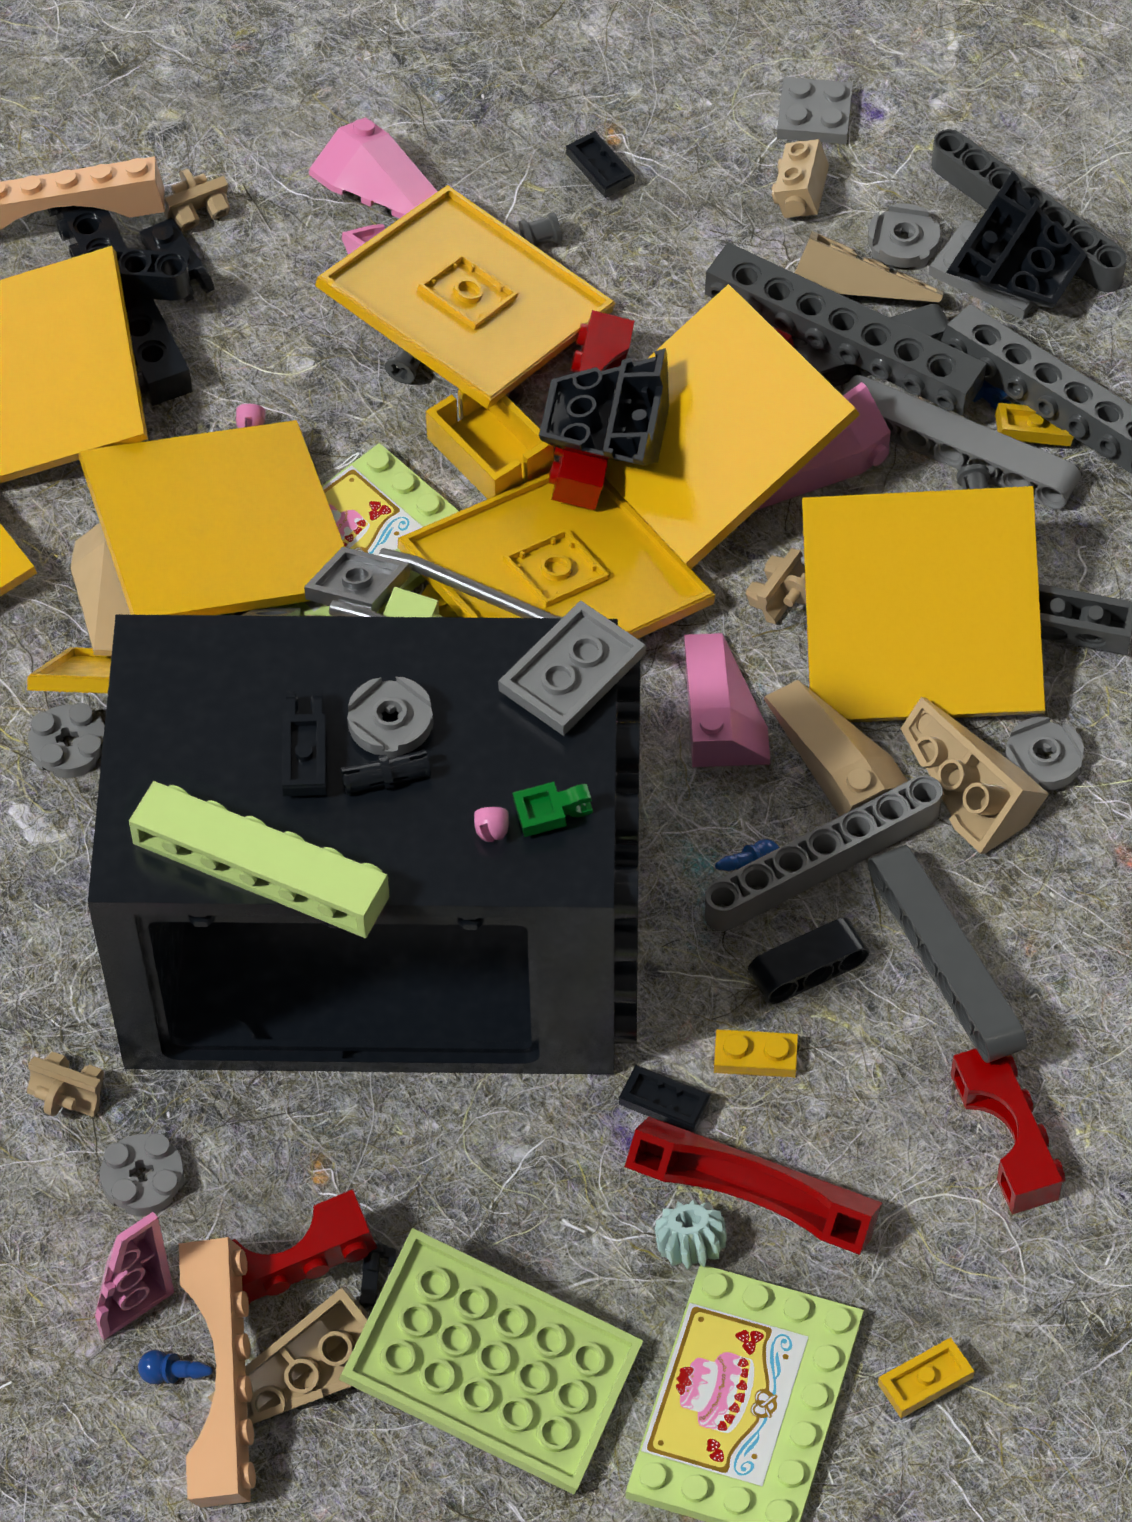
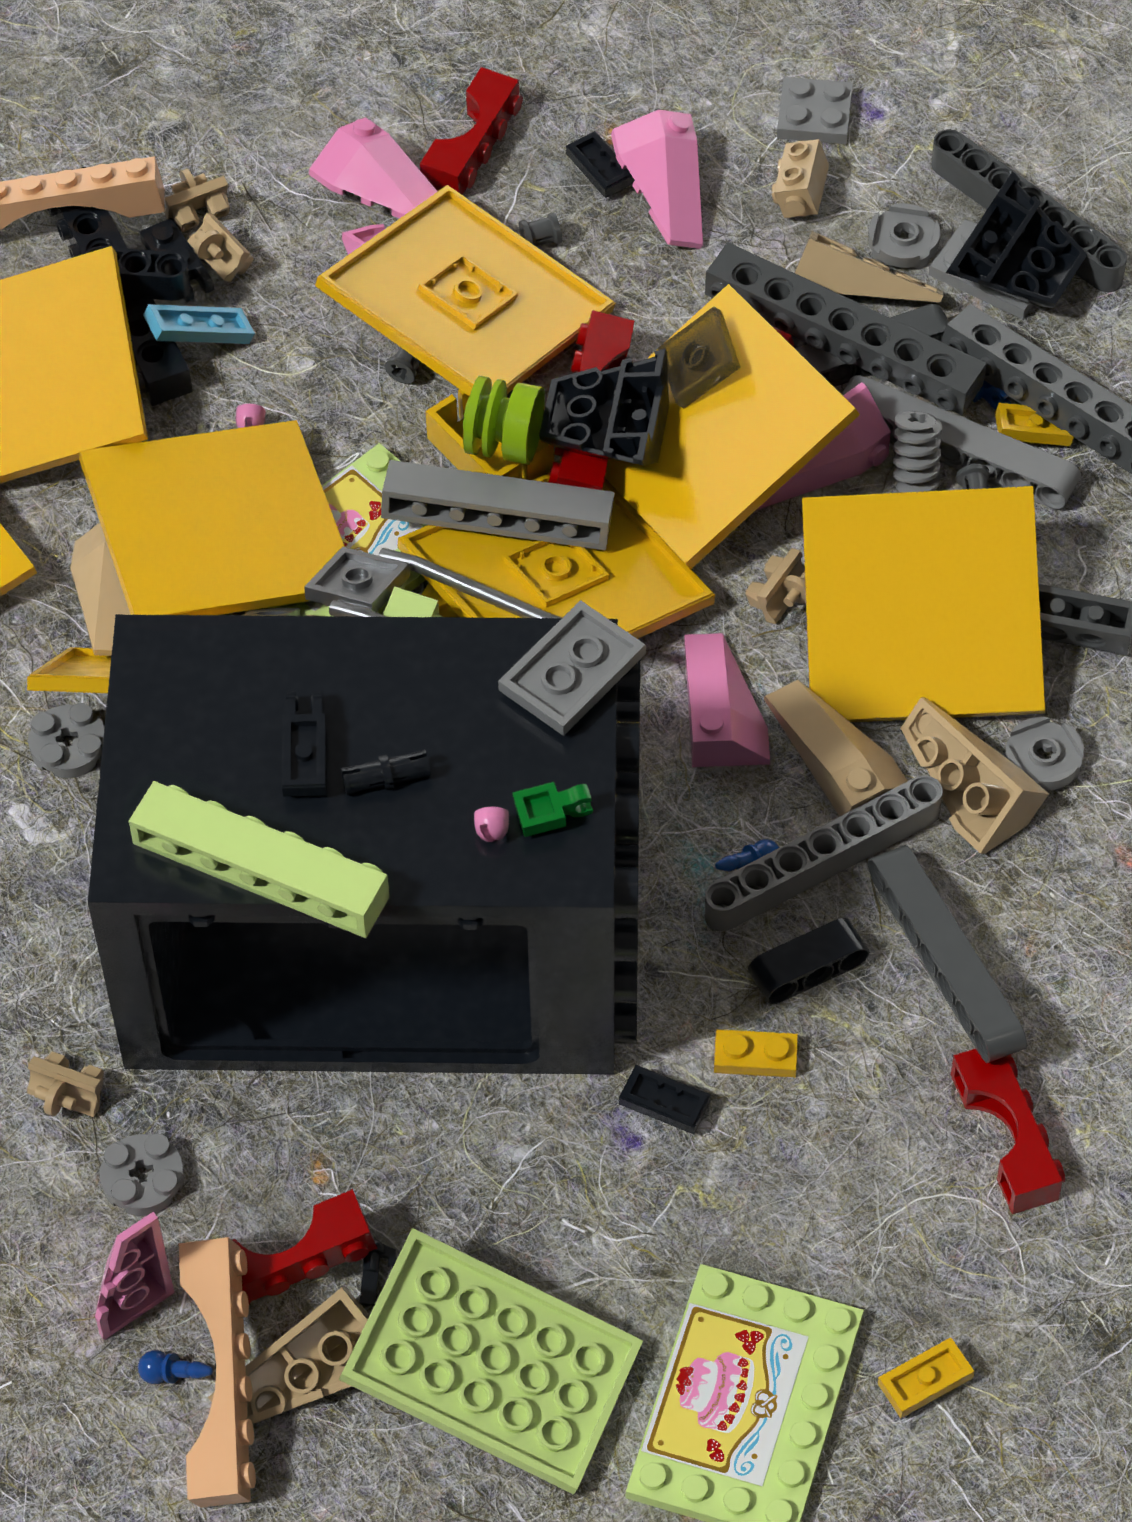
light grey plate [347,677,433,758] -> none
red arch [624,1117,882,1255] -> none
light aqua gear [655,1198,727,1270] -> none
none -> medium azure plate [143,304,255,344]
none -> tan hips [187,213,254,282]
none -> light grey brick [381,460,614,550]
none -> red arch [420,67,523,195]
none -> lime wheel [463,375,545,465]
none -> bright pink wedge [611,110,703,249]
none -> clear smoke plate [658,306,740,409]
none -> light grey piece [893,411,942,493]

